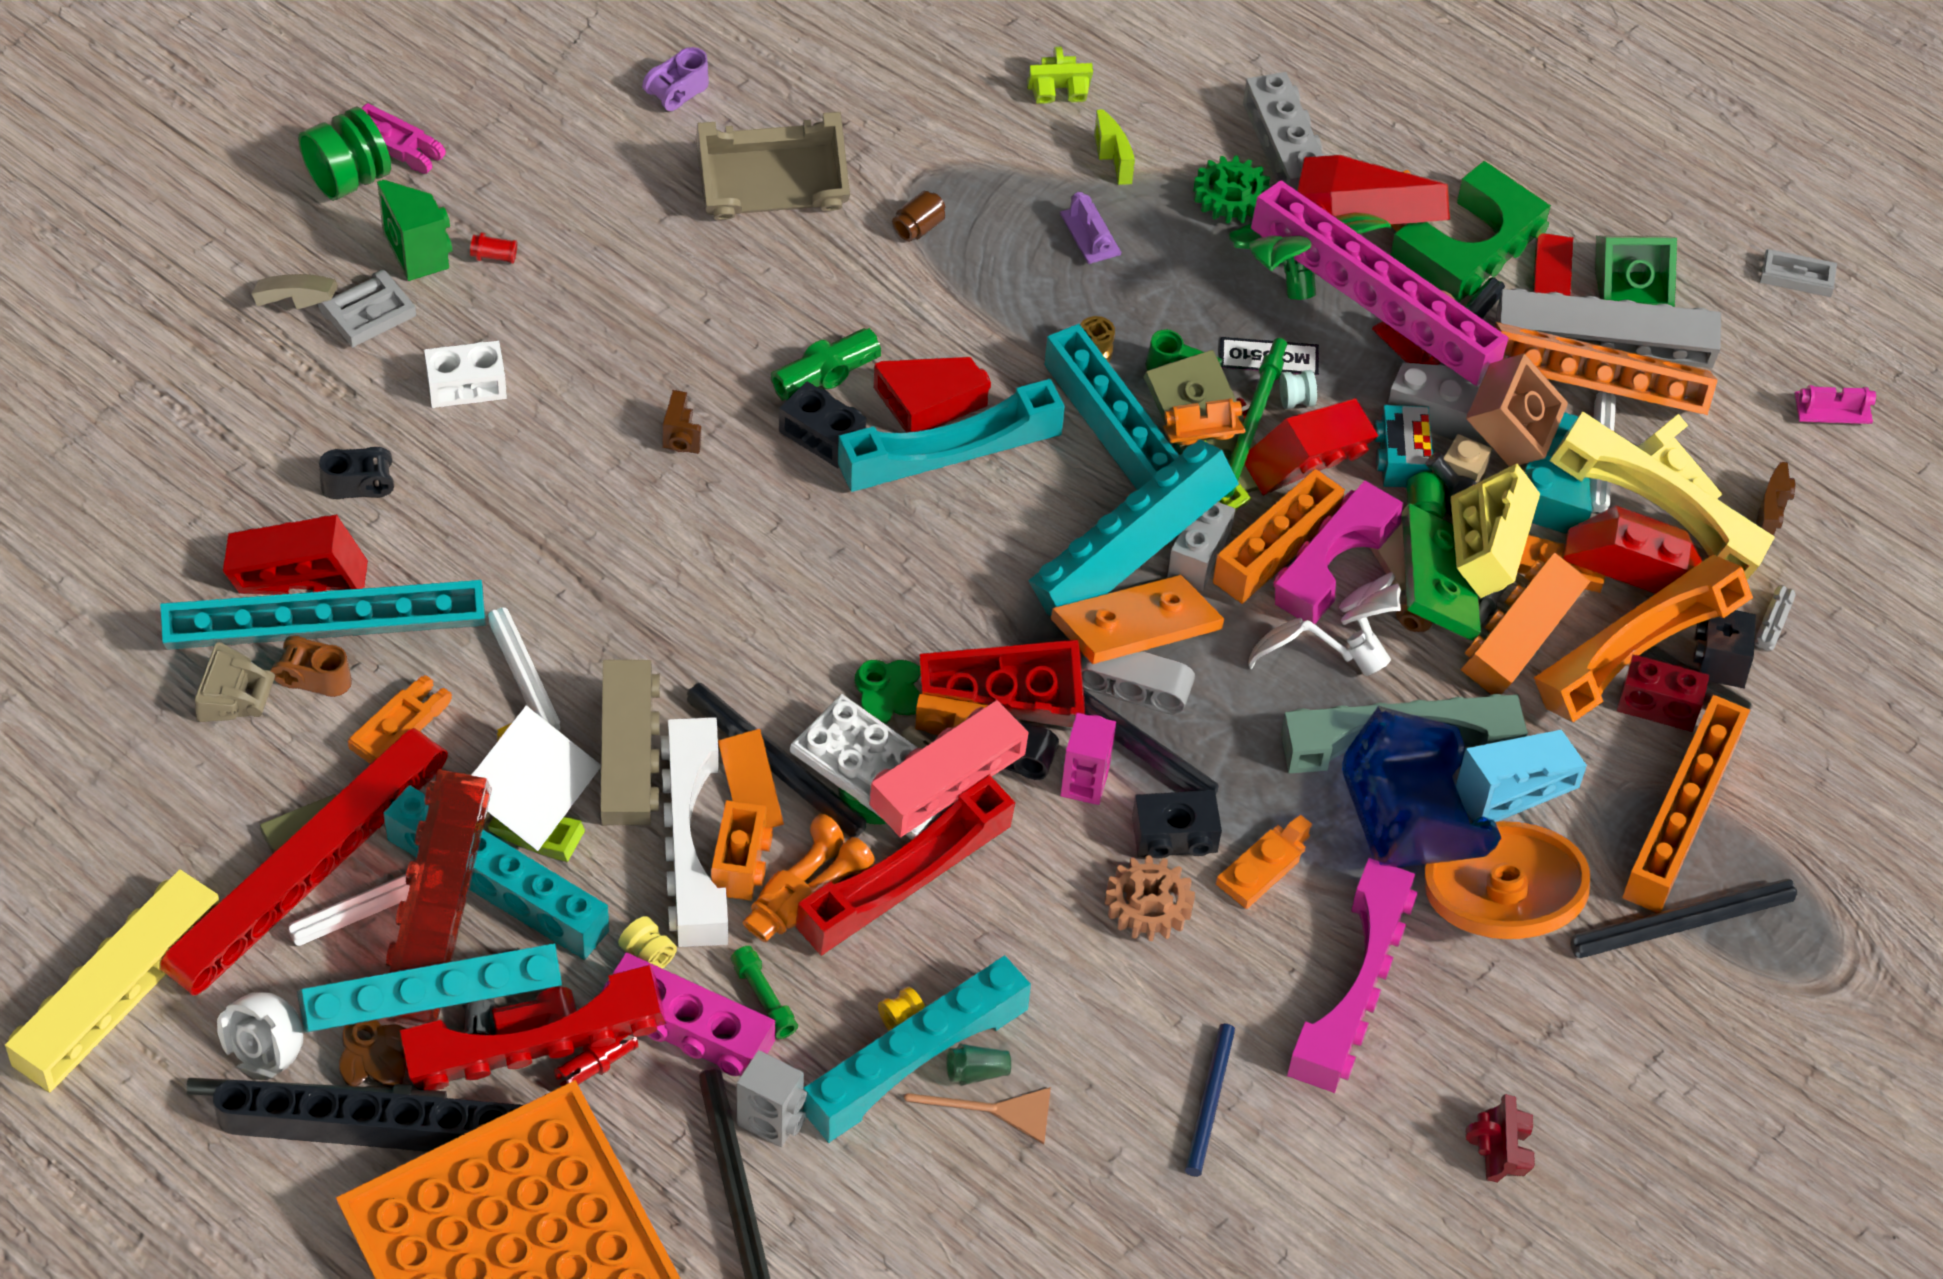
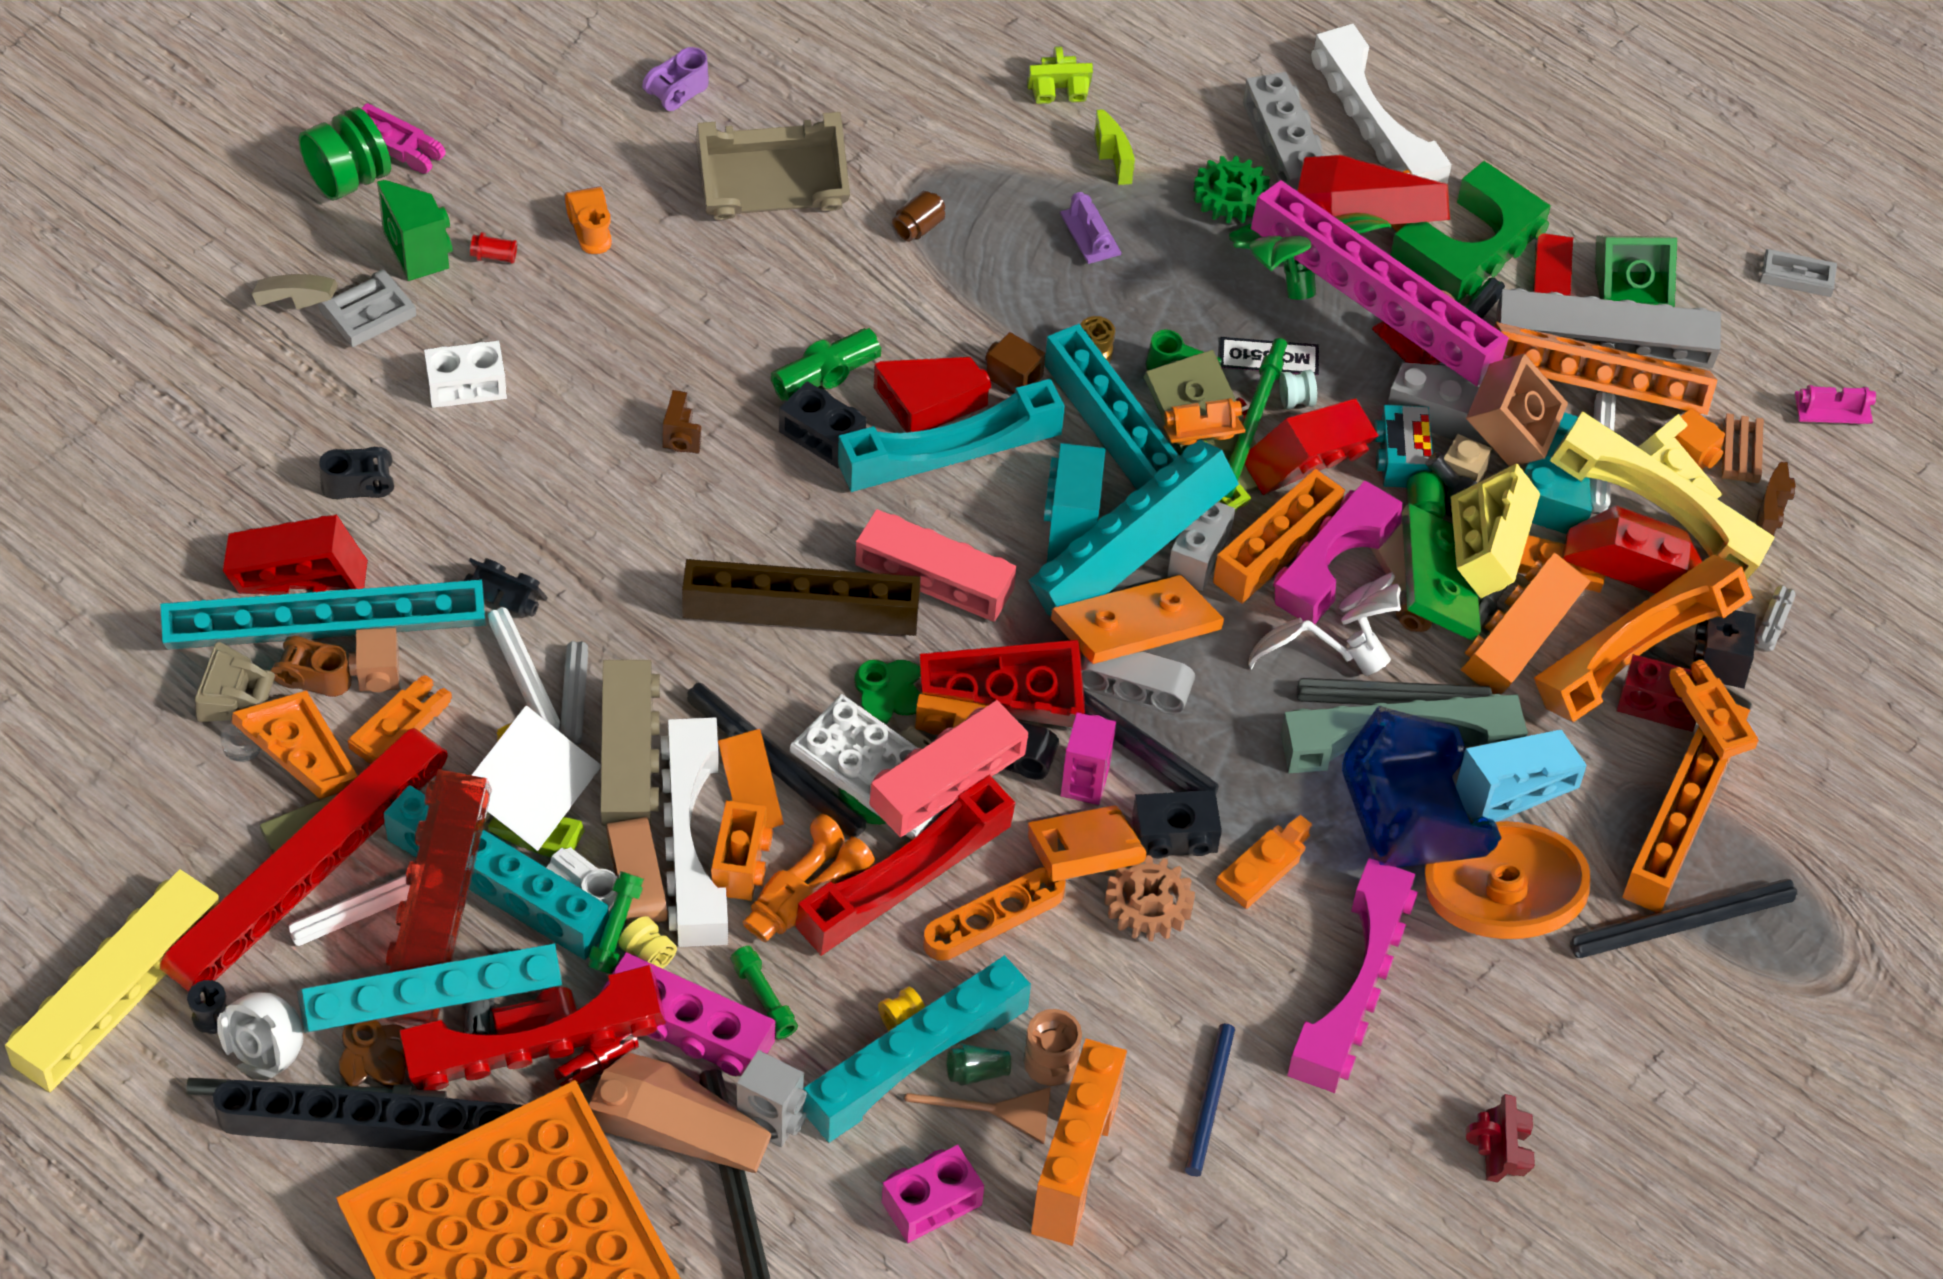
none -> black bush [187,980,228,1034]
none -> clear tile [221,724,262,762]
none -> orange wing [231,690,358,799]
none -> nougat brick [349,628,400,692]
none -> black hinge [464,558,548,617]
none -> white piece [546,847,618,915]
none -> light grey axle [560,641,588,745]
none -> orange piece [565,186,612,254]
none -> green bar [588,871,644,974]
none -> nougat wedge [589,1053,771,1174]
none -> nougat beam [606,817,668,928]
none -> dark brown brick [682,559,921,636]
none -> coral brick [855,509,1016,622]
none -> dark pink brick [881,1145,984,1244]
none -> orange beam [923,867,1066,961]
none -> reddish brown brick [985,332,1046,394]
none -> nougat wheel [1024,1009,1082,1086]
none -> orange container [1028,805,1146,882]
none -> orange arch [1031,1038,1127,1246]
none -> teal wedge [1044,443,1106,563]
none -> pearl dark grey axle [1297,678,1492,704]
none -> white arch [1311,24,1452,183]
none -> orange hinge [1669,660,1759,760]
none -> orange brick [1674,408,1725,470]
none -> nougat tile [1722,413,1764,483]

